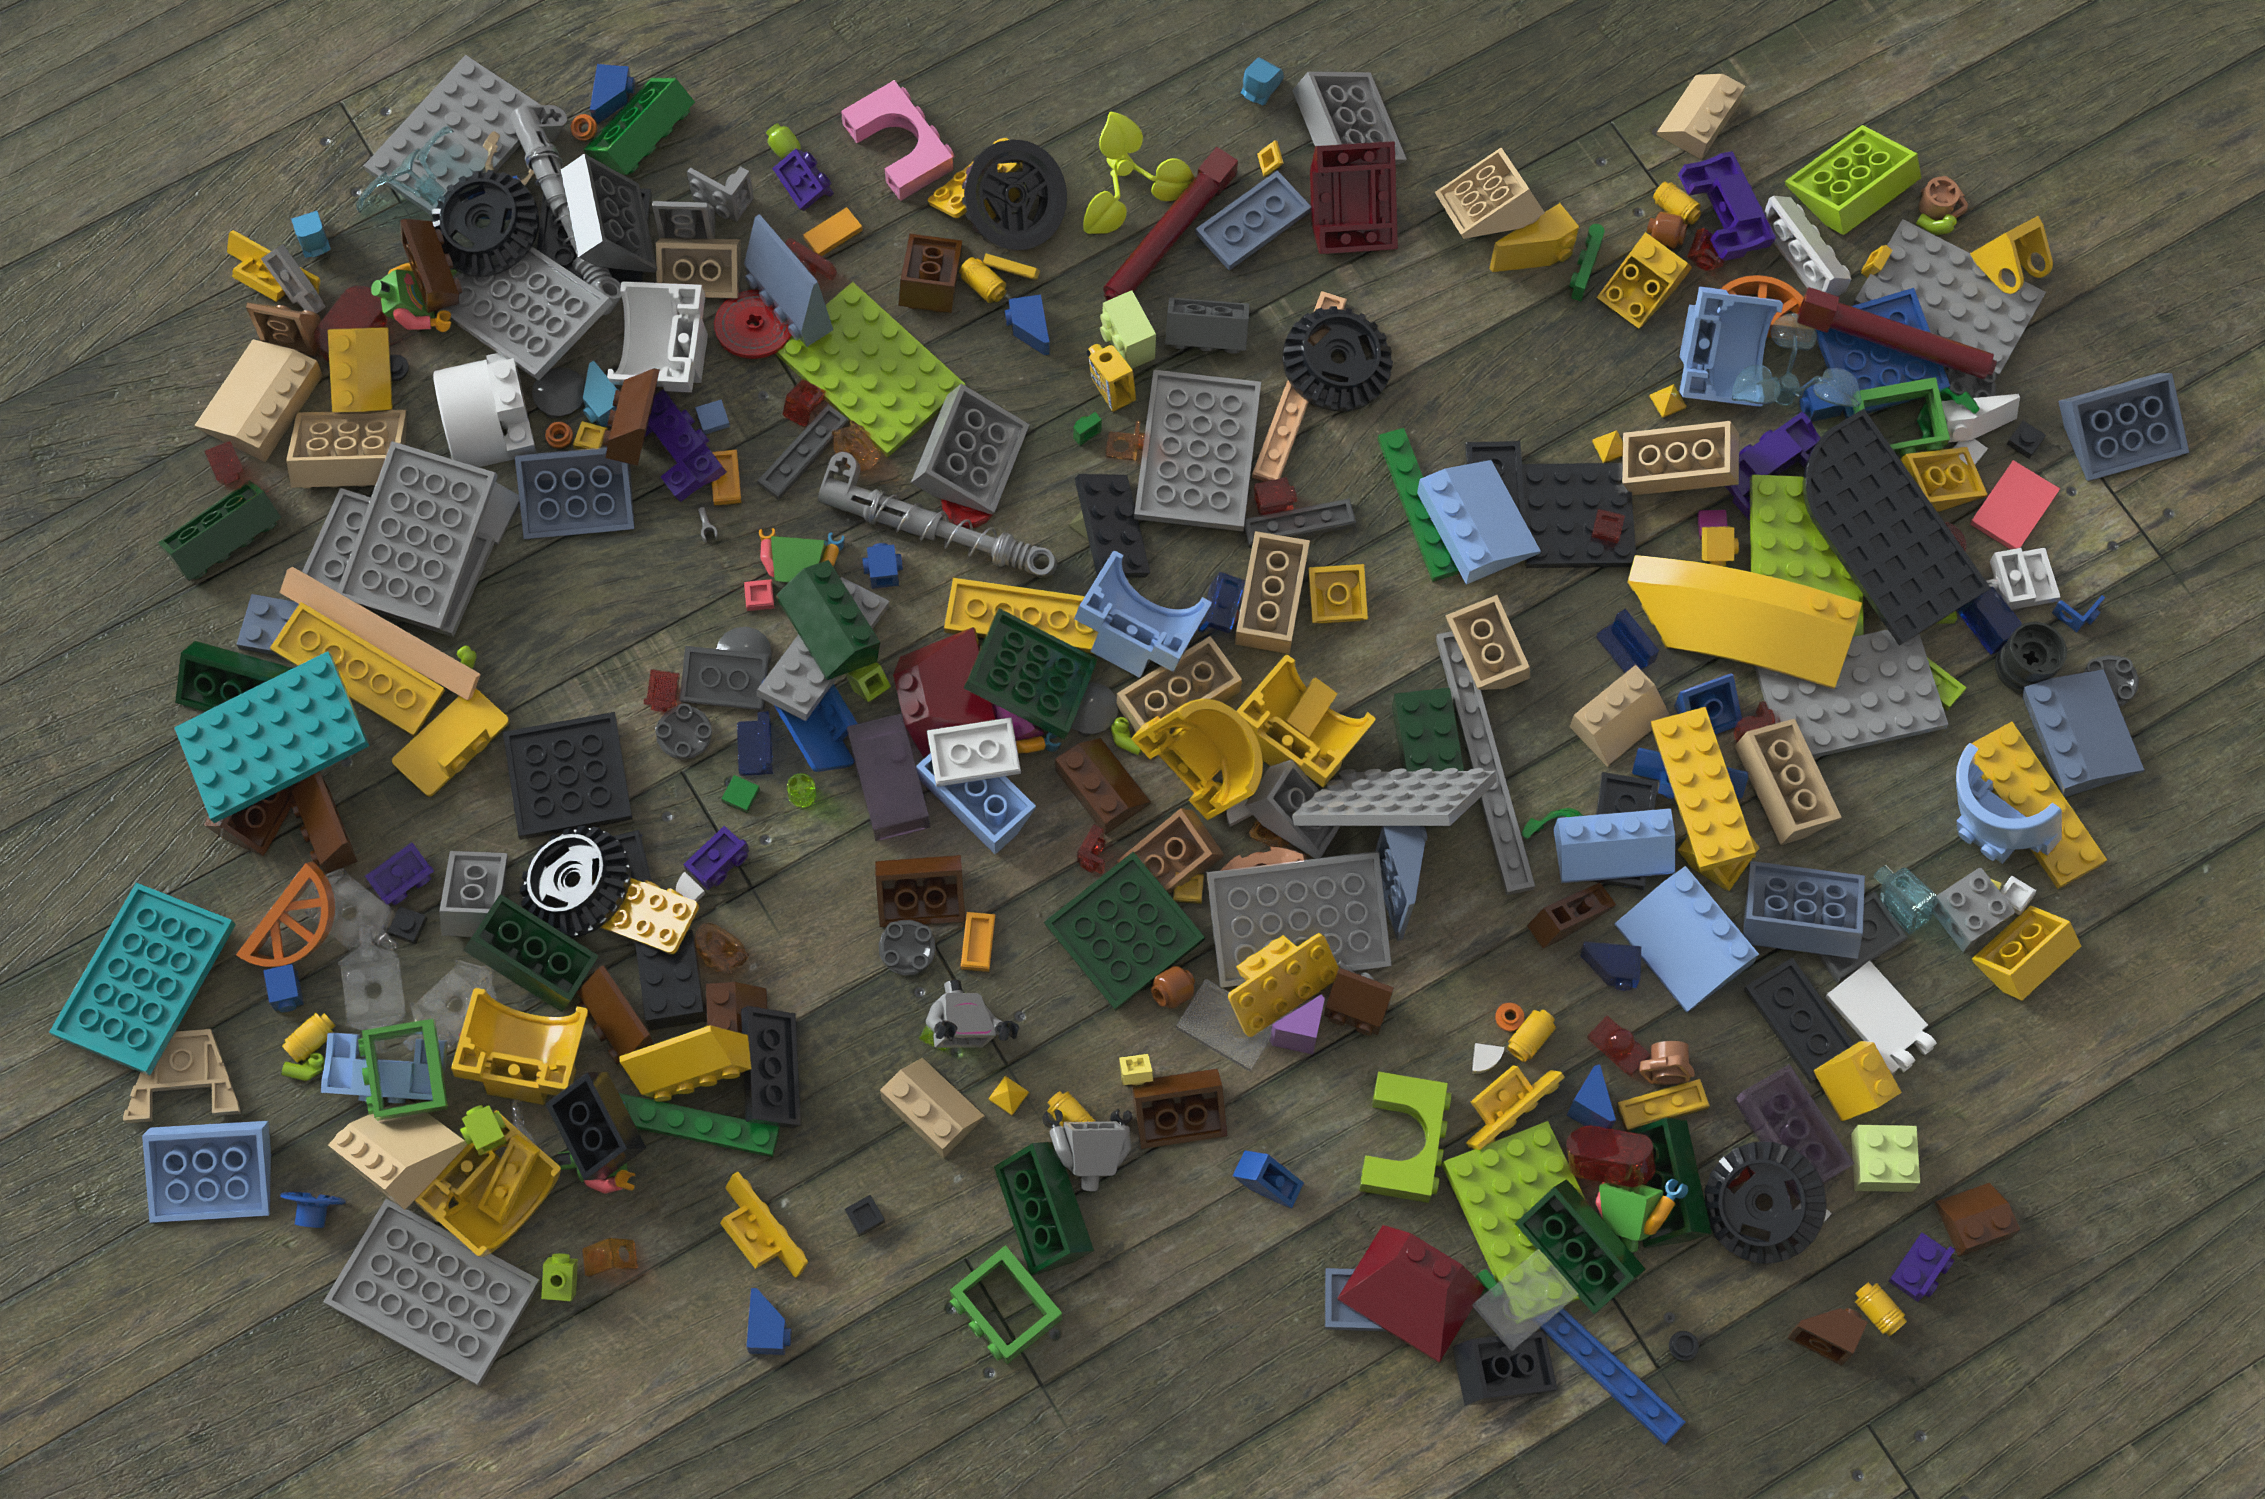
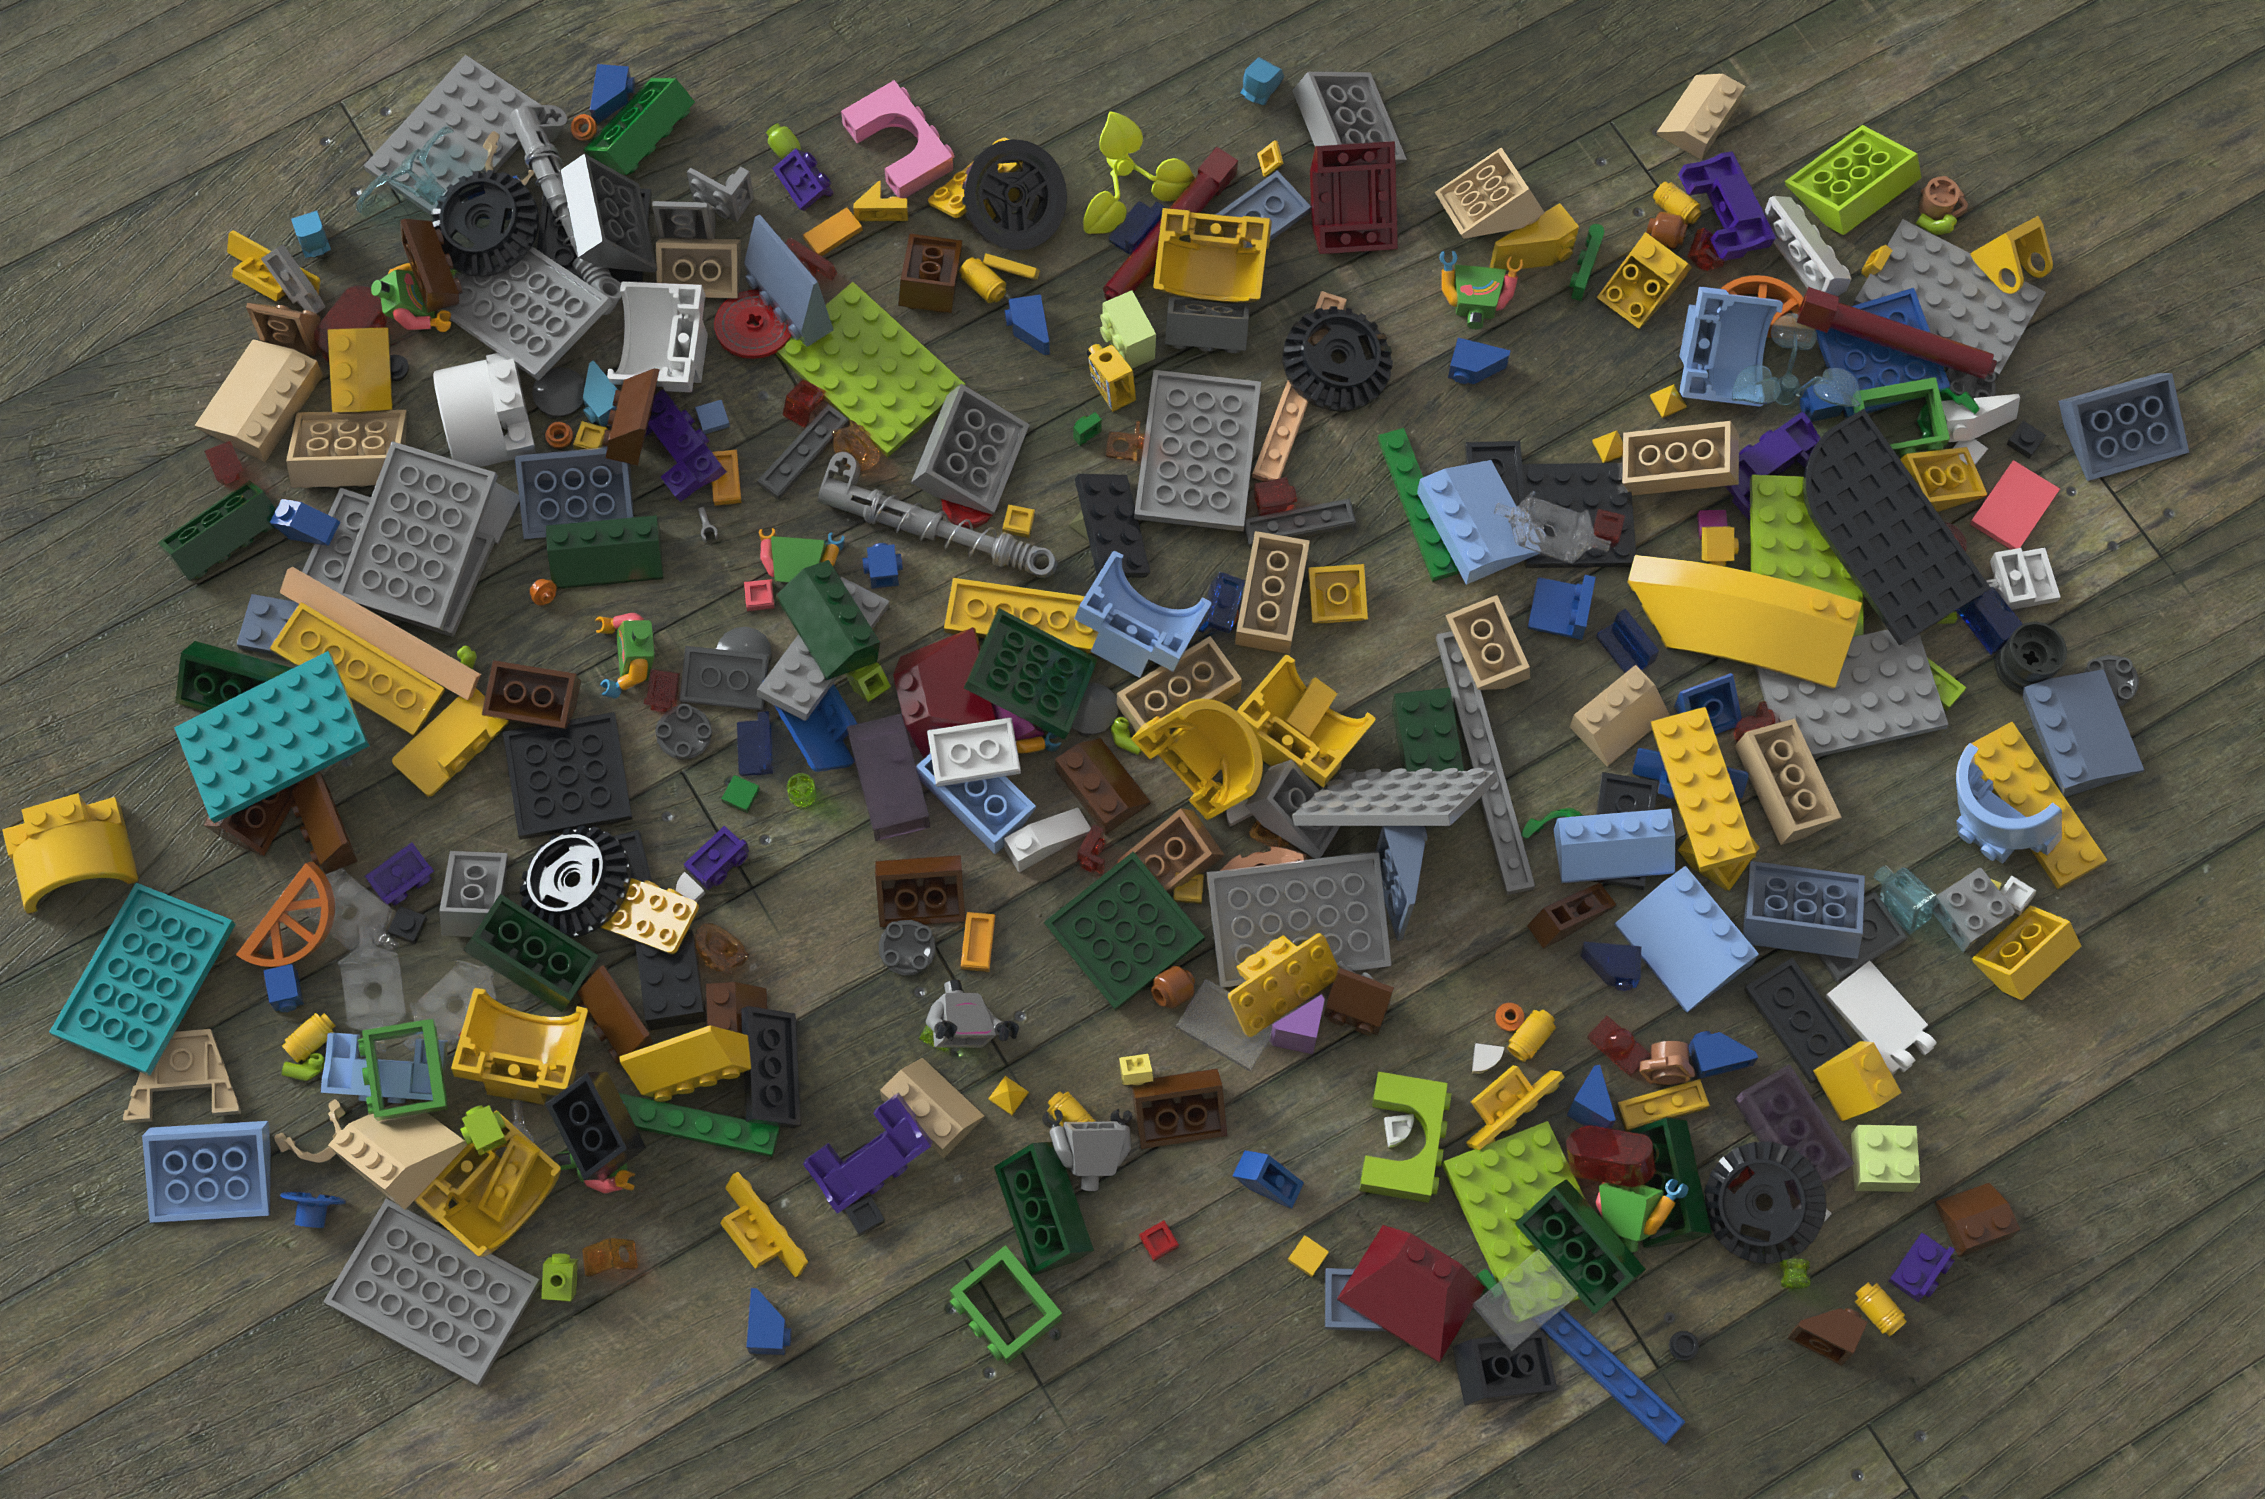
blue bracket [2052,595,2106,633] -> none
none -> yellow piece [2,793,139,914]
none -> blue slope [270,499,340,546]
none -> tan helmet [274,1099,345,1163]
none -> reddish brown slope [482,660,581,729]
none -> orange plate [530,579,557,606]
none -> dark green slope [546,515,664,589]
none -> torso [595,613,654,699]
none -> dark purple bracket [803,1092,933,1214]
none -> yellow slope [853,181,908,221]
none -> yellow tile [1002,505,1035,538]
none -> white slope [1004,807,1092,872]
none -> clear blue panel [1109,201,1165,255]
none -> red tile [1139,1220,1179,1262]
none -> yellow piece [1153,208,1272,303]
none -> yellow tile [1288,1235,1329,1277]
none -> white tile [1384,1114,1414,1148]
none -> torso [1439,251,1523,329]
none -> blue slope [1448,338,1510,384]
none -> clear plate [1494,491,1611,564]
none -> blue bracket [1528,575,1596,640]
none -> blue slope [1689,1031,1758,1079]
none -> clear neon green wheel [1780,1259,1811,1289]

